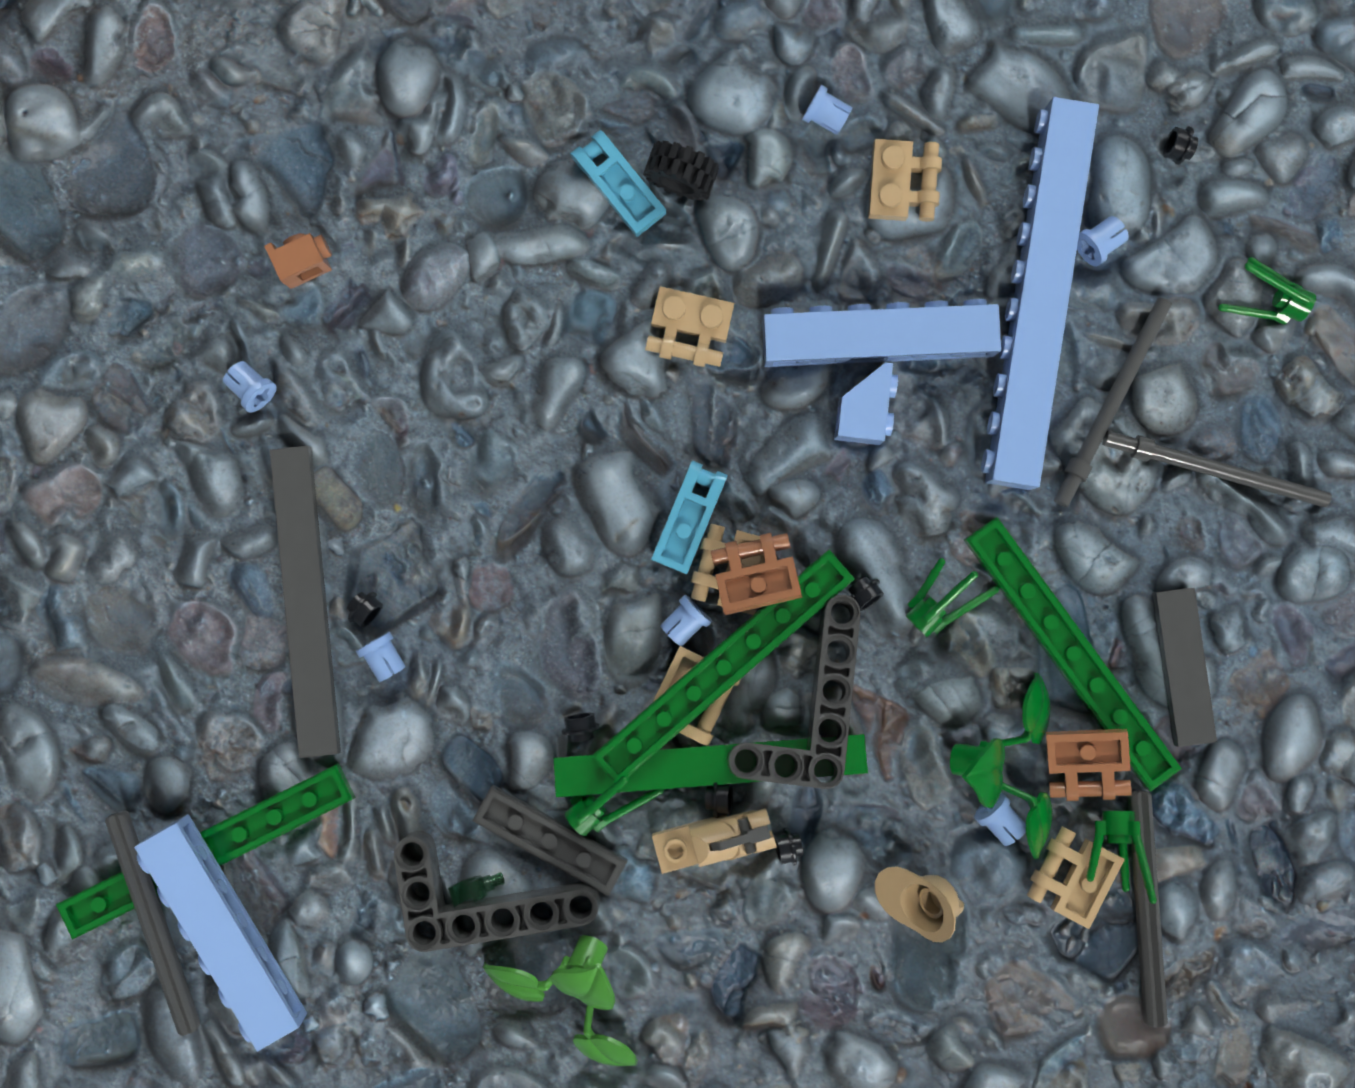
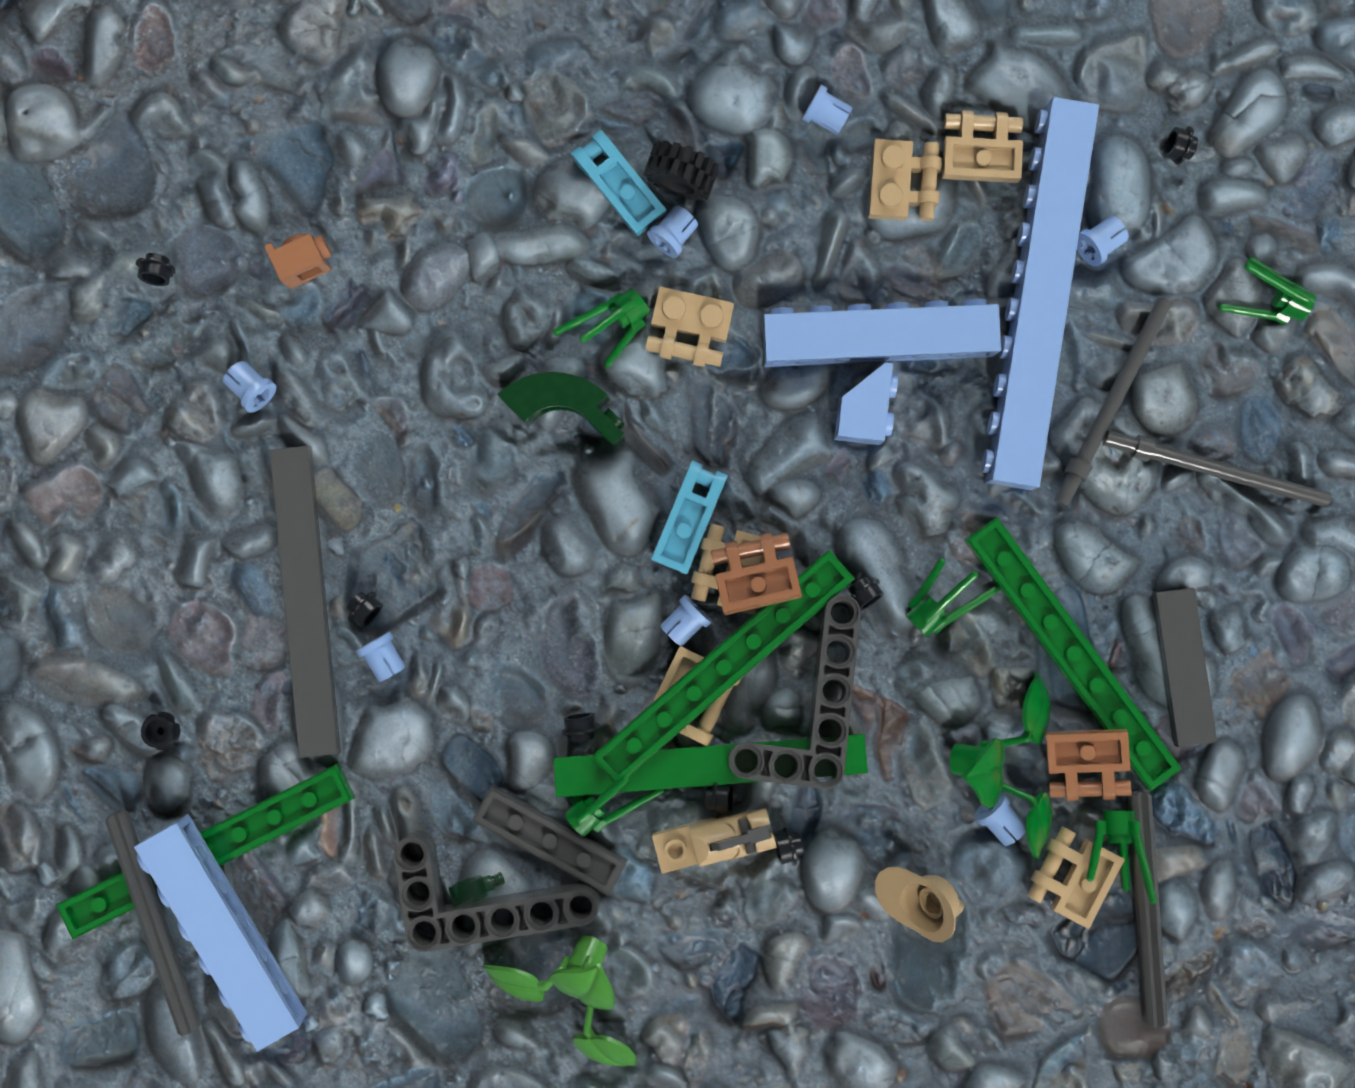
none -> black plate [136,253,176,286]
none -> black plate [141,712,181,750]
none -> dark green arch [497,372,626,448]
none -> green plant [553,288,650,368]
none -> light blue bush [647,205,698,258]
none -> tan plate [942,110,1023,183]

